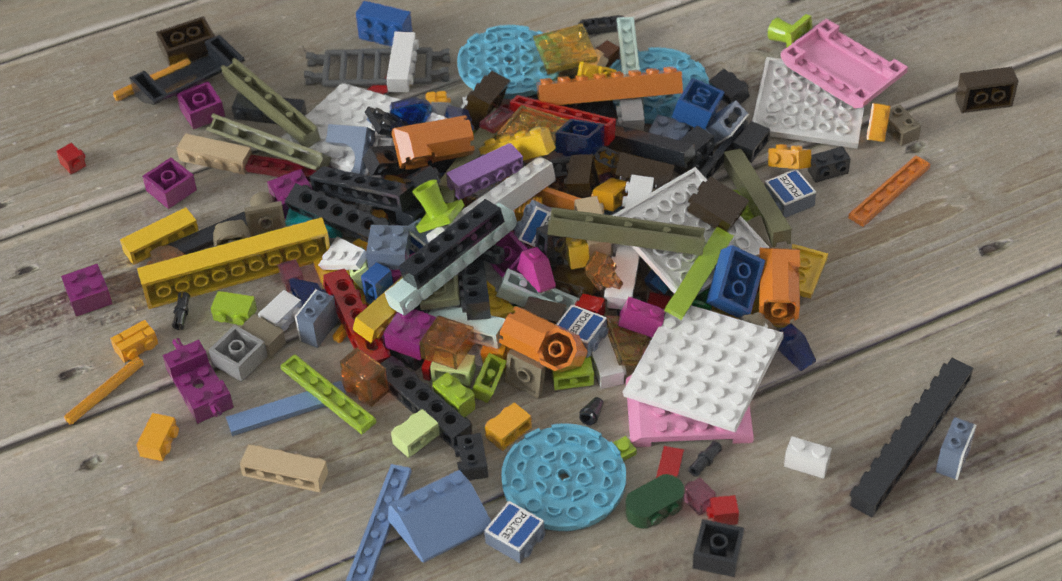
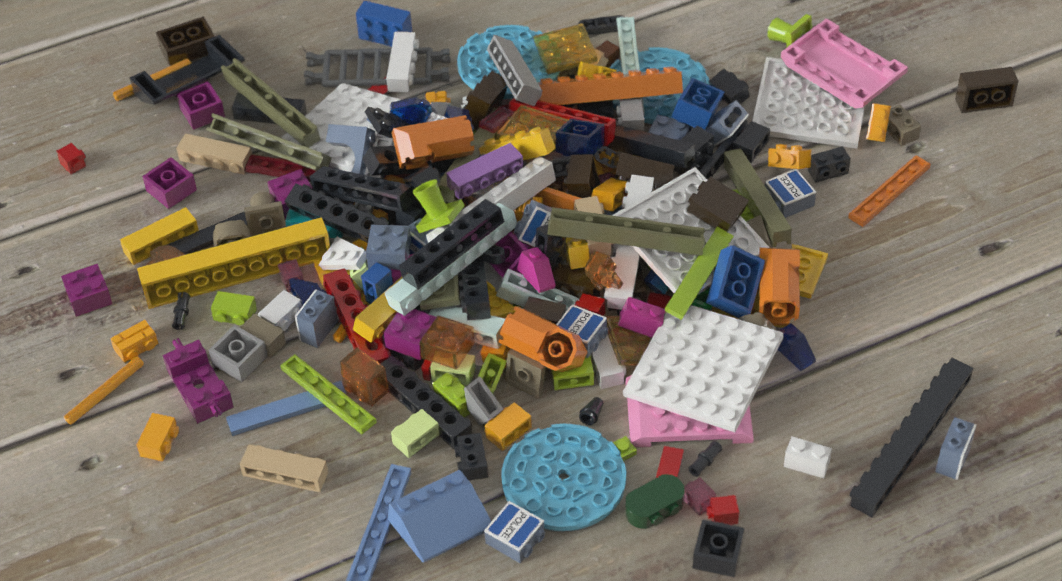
none -> light grey slope [464,376,503,425]
none -> light grey brick [487,35,542,106]

